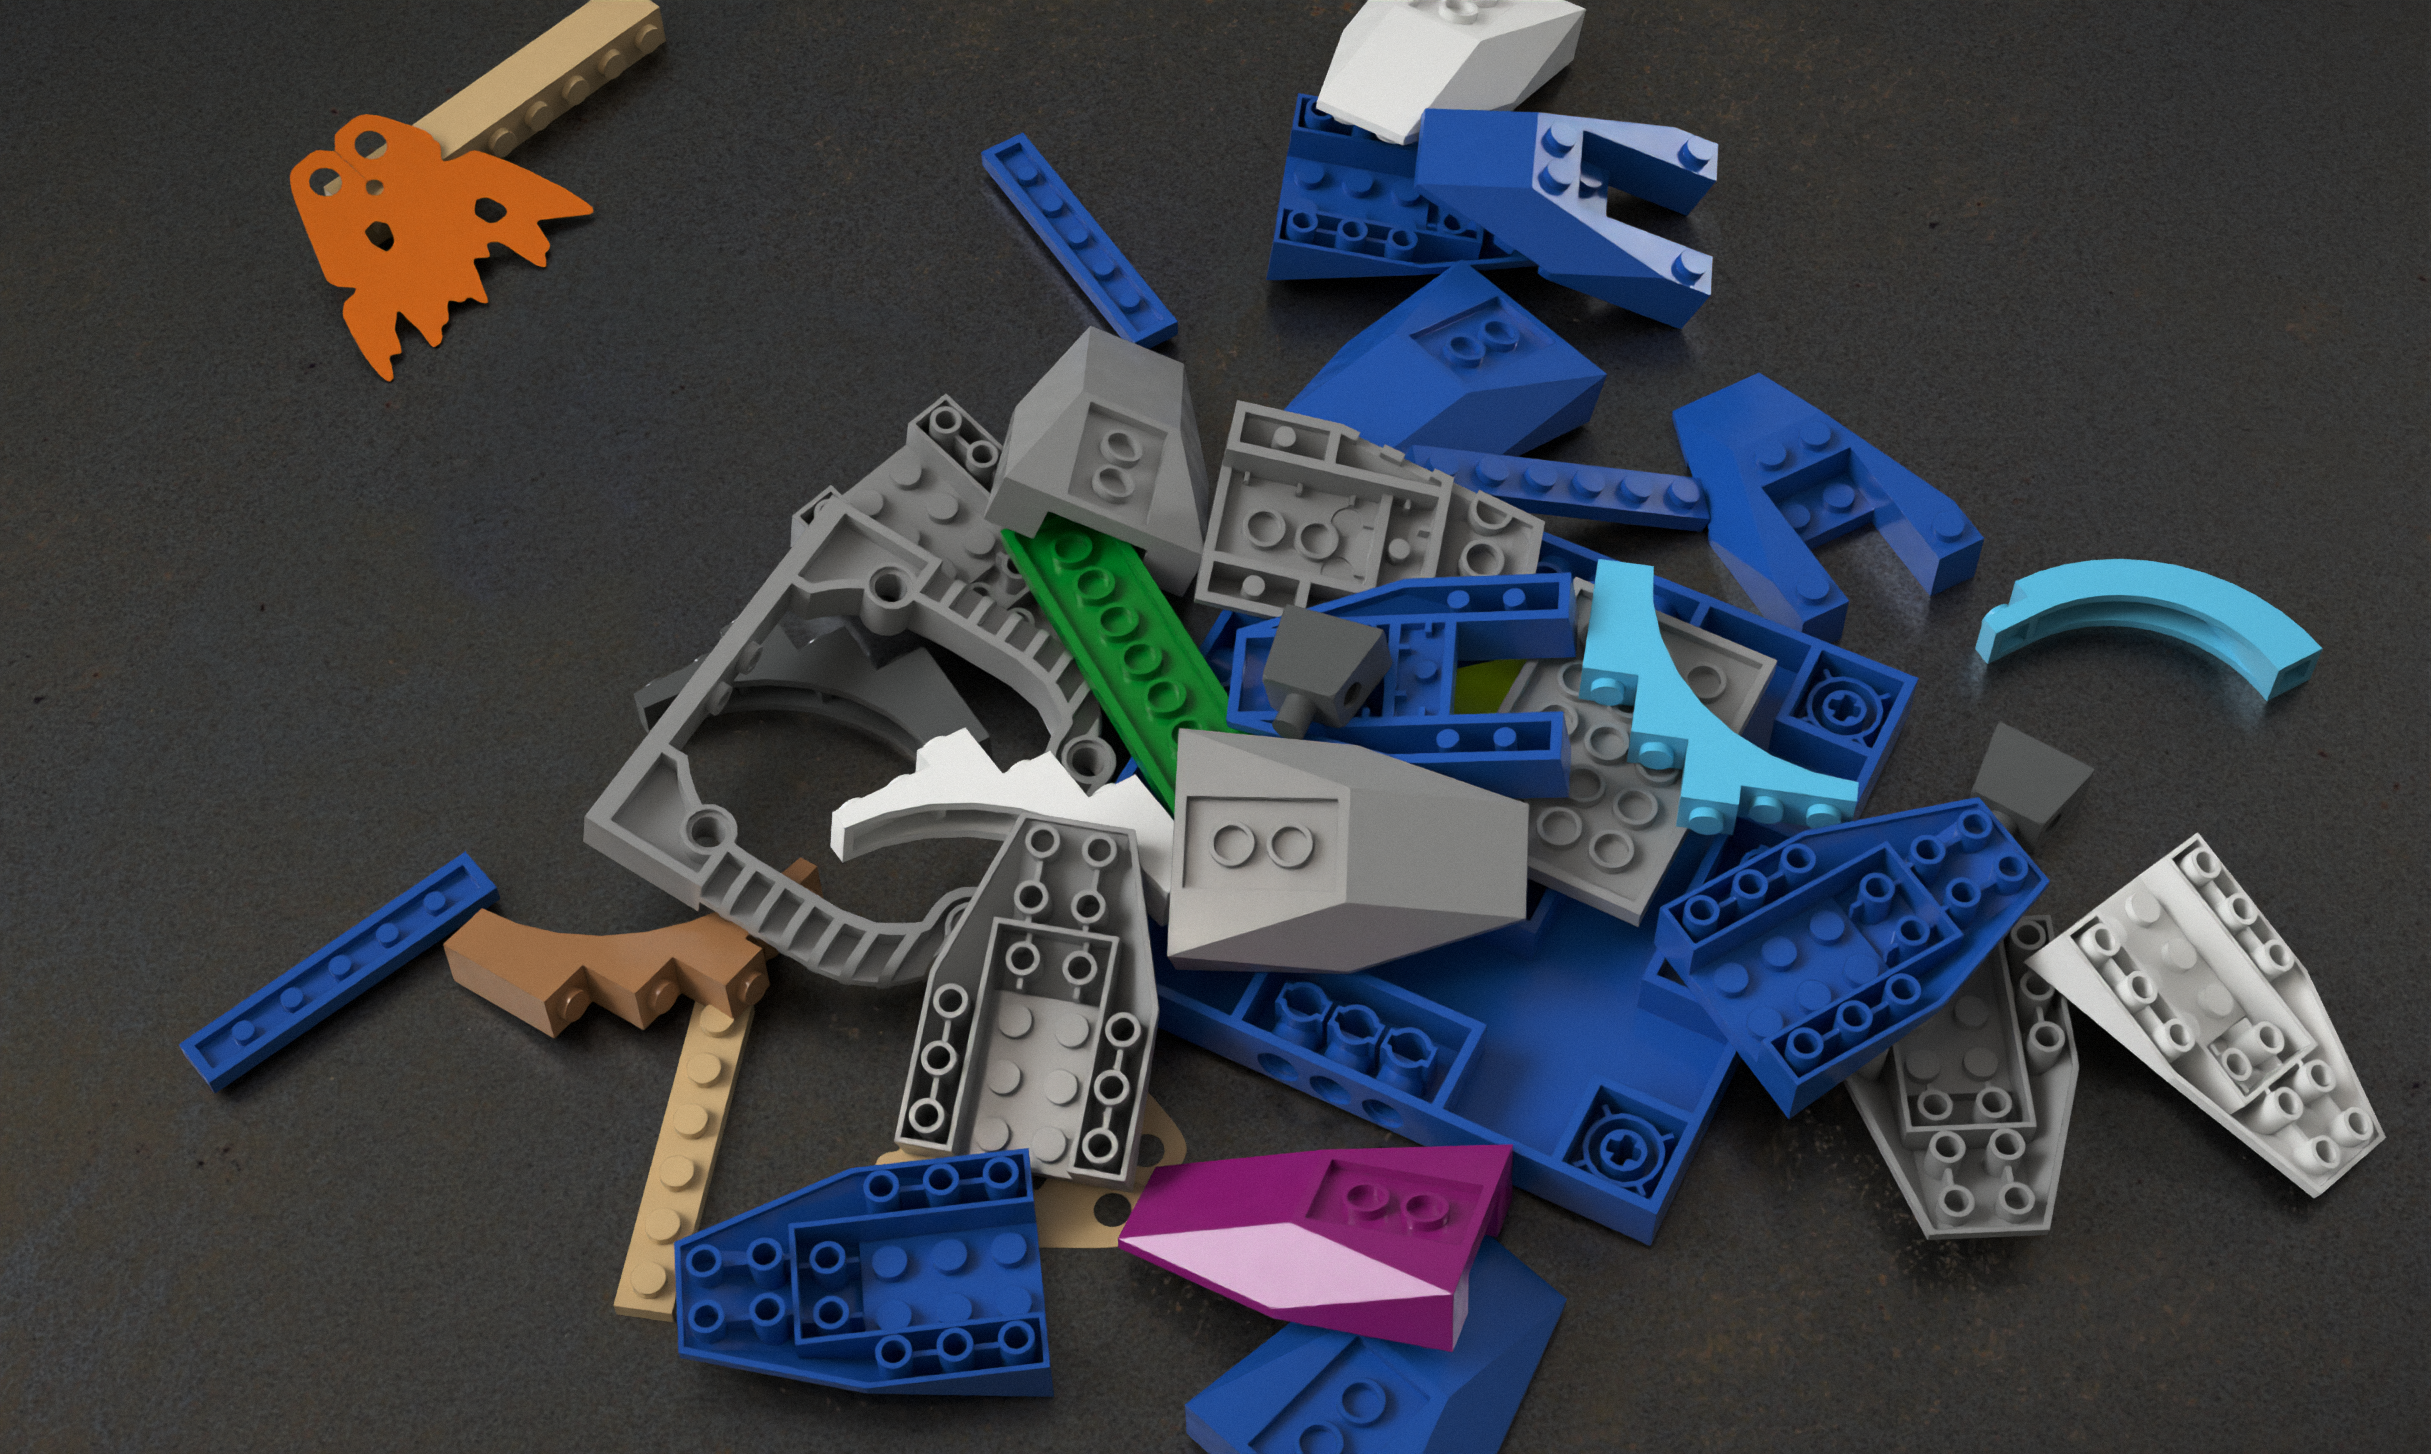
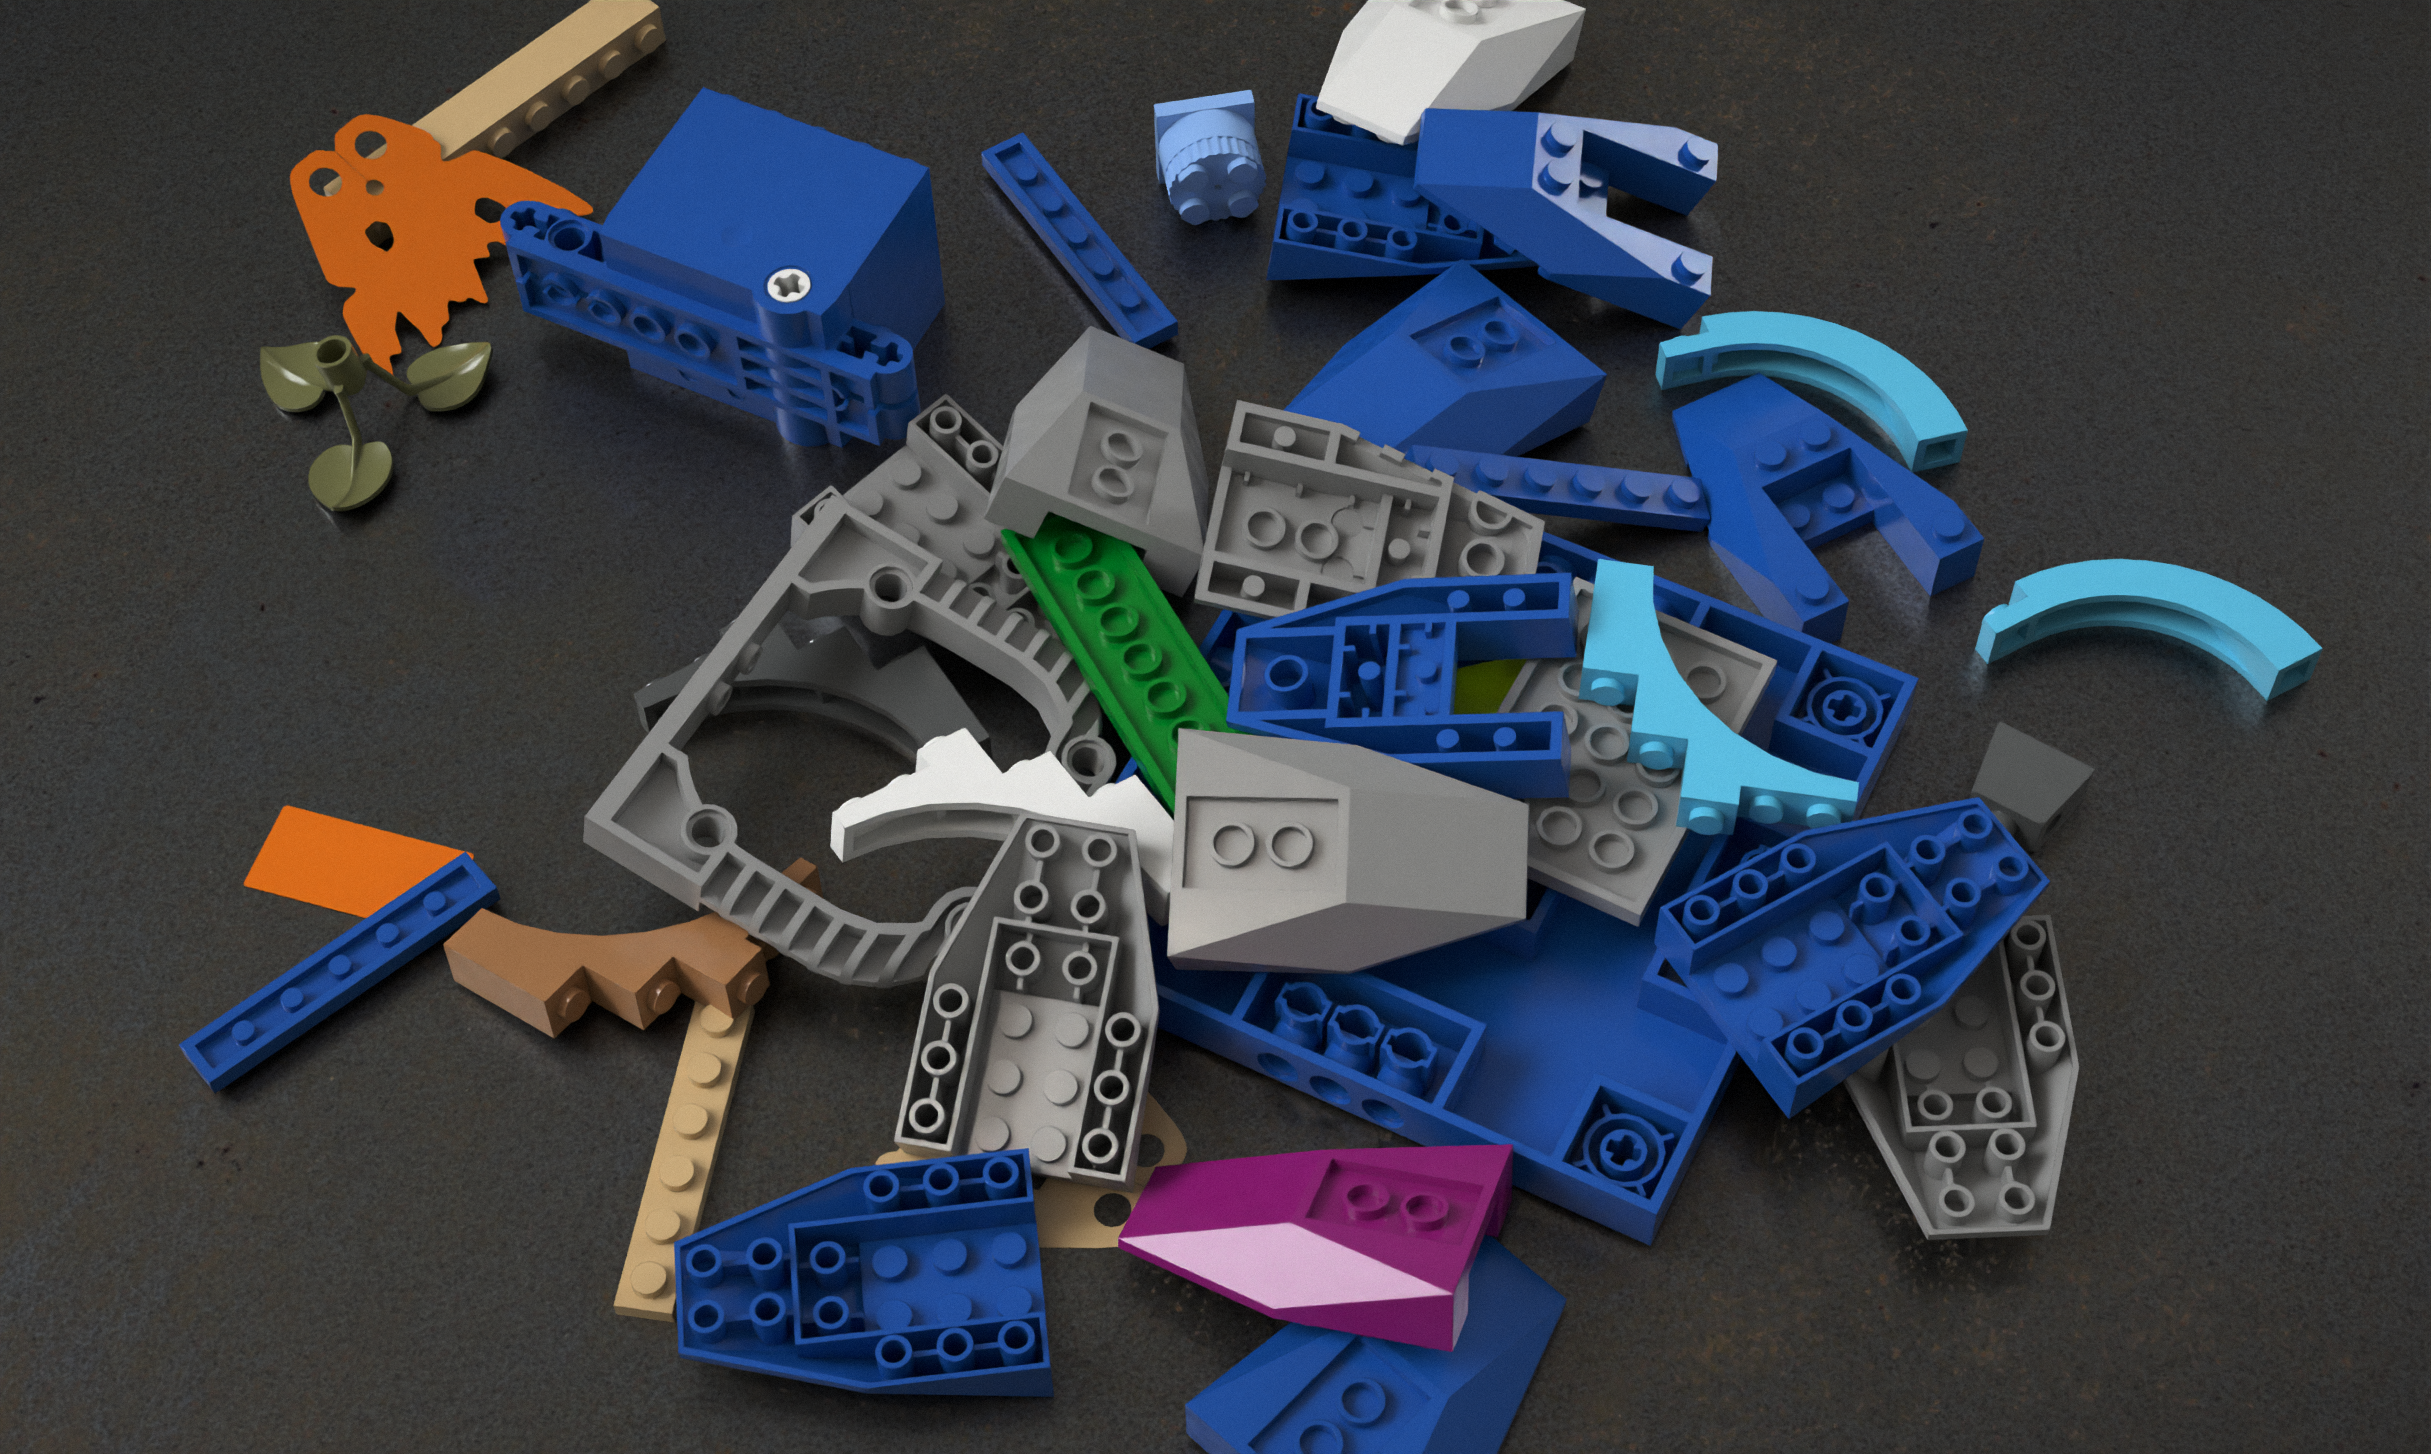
dark grey torso [1262,603,1392,740] -> none
white wedge [2024,832,2386,1198] -> none
none -> orange sticker [244,805,474,918]
none -> olive plant [260,335,493,511]
none -> blue piece [500,87,945,448]
none -> light blue piece [1154,90,1266,225]
none -> medium azure arch [1655,311,1968,473]

